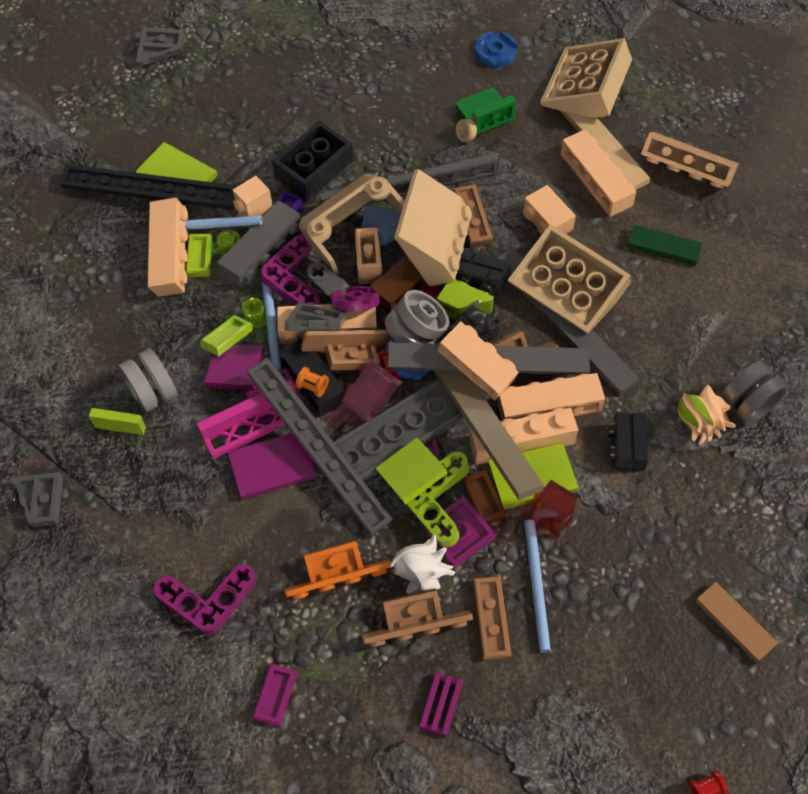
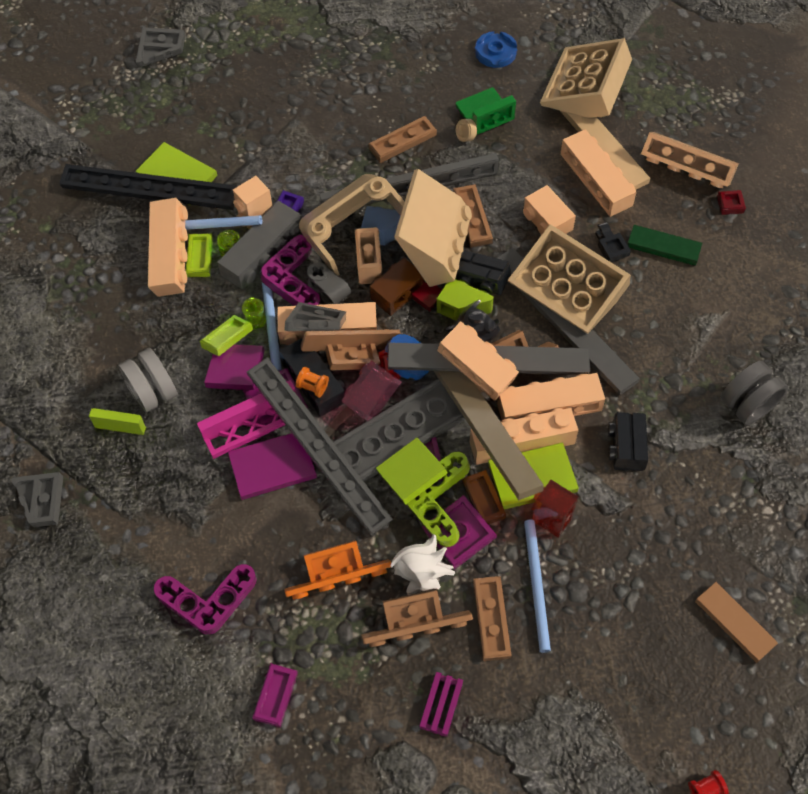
black brick [272,120,354,202] -> none
magenta tile [331,286,380,312] -> none
light grey wheel [385,290,449,344] -> none
light nougat hair [678,385,735,446] -> none
none -> medium nougat tile [368,116,437,163]
none -> black plate [595,222,631,263]
none -> dark red tile [717,190,746,215]

